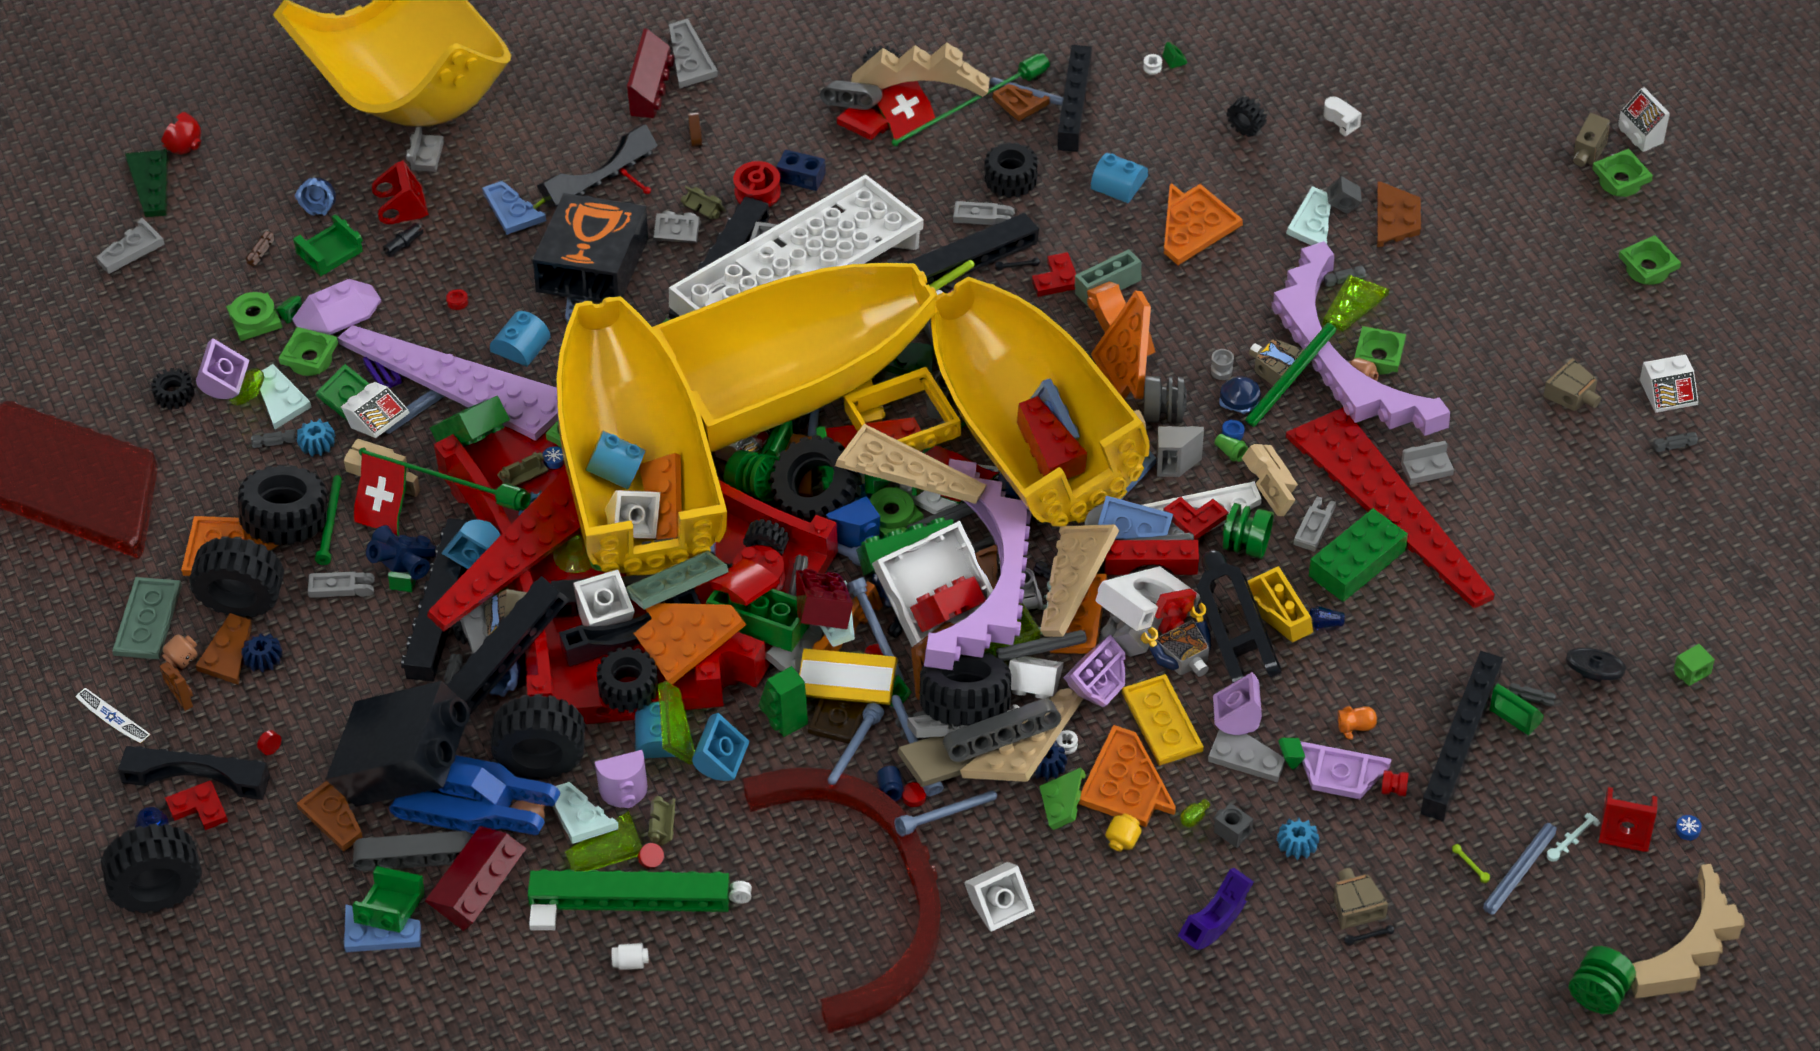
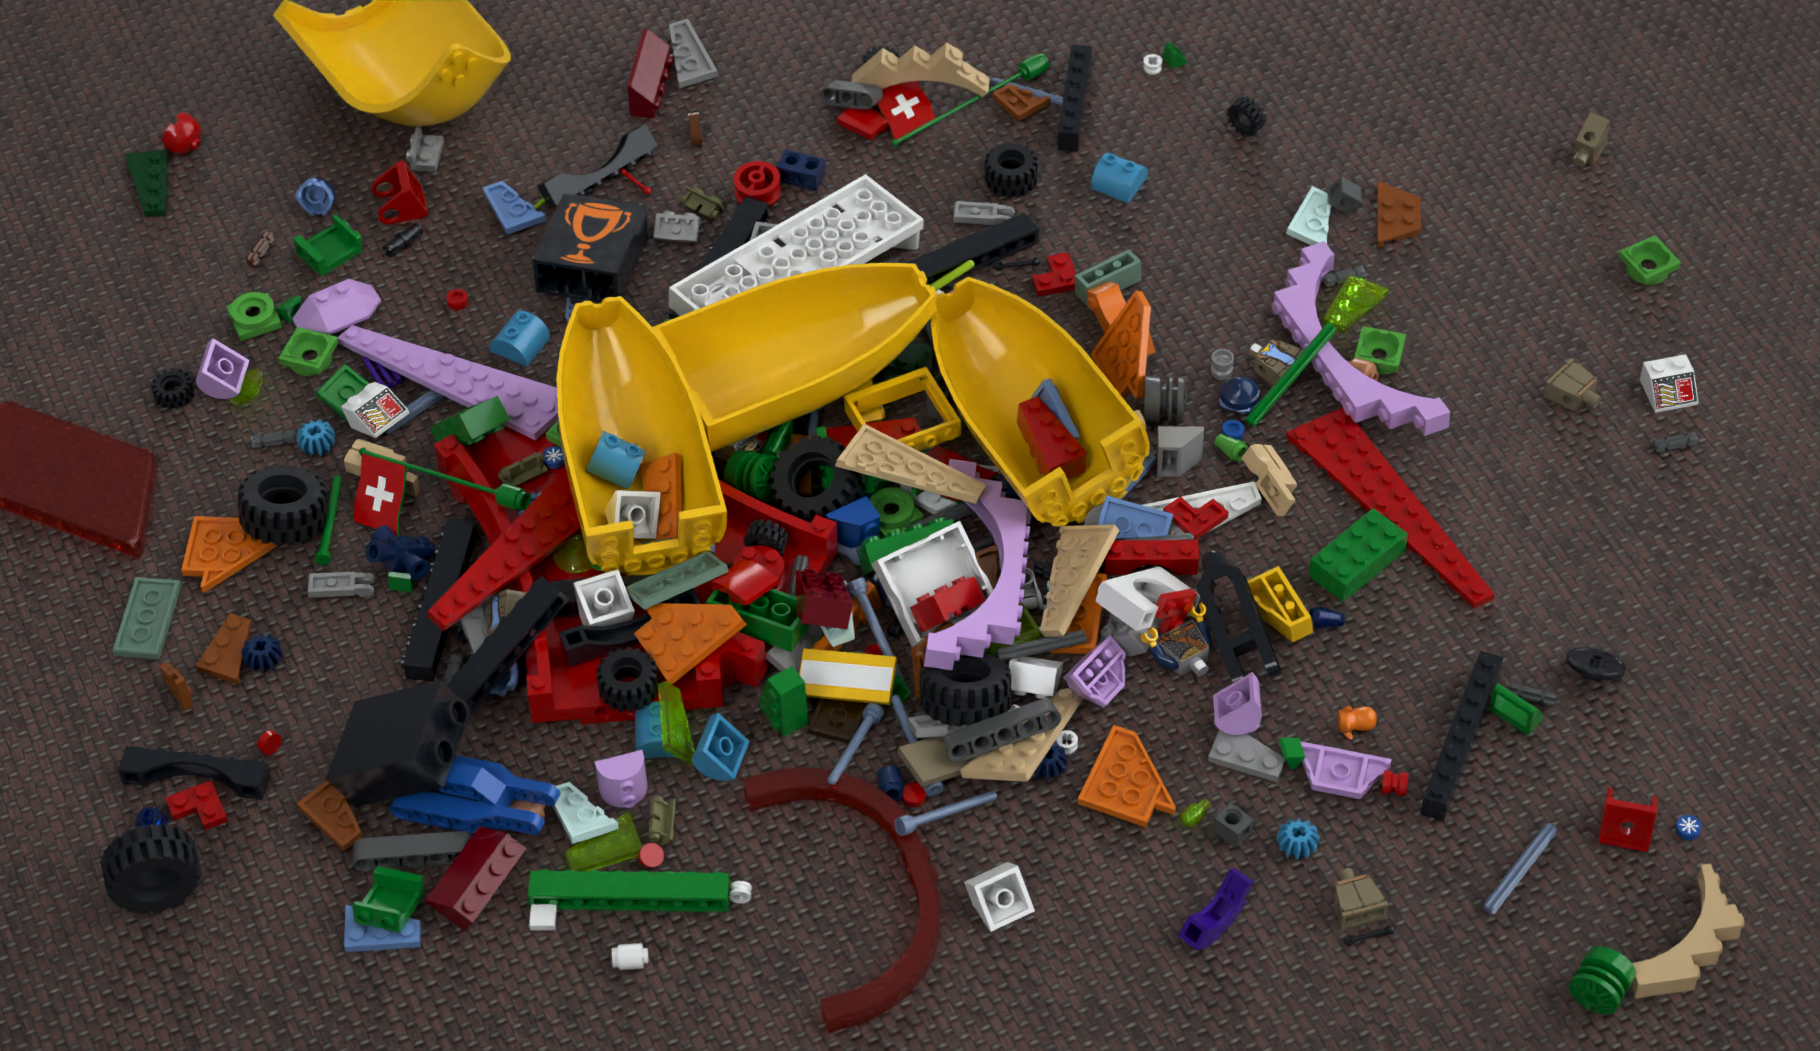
white sticker [75,688,150,743] -> none
light grey wing [97,218,165,274] -> none
nougat head [162,634,198,669] -> none
black tyre [189,536,284,618] -> none
light aqua wing [255,364,312,429] -> none
dark azure brick [442,520,501,569] -> none
black tyre [491,694,585,779] -> none
bright green wing [1039,768,1086,830] -> none
yellow head [1105,813,1142,852] -> none
yellow tile [1122,674,1204,766] -> none
orange wing [1164,184,1243,265] -> none
green wheel [1222,503,1274,559] -> none
light grey hinge [1293,496,1336,552] -> none
white leg [1323,97,1362,137] -> none
light grey bracket [1401,441,1454,485] -> none
lime hinge [1452,844,1490,883] -> none
light aqua piece [1547,813,1601,862] -> none
bright green piece [1592,149,1653,197] -> none
slope [1618,87,1670,152] -> none
bright green brick [1674,644,1715,686] -> none

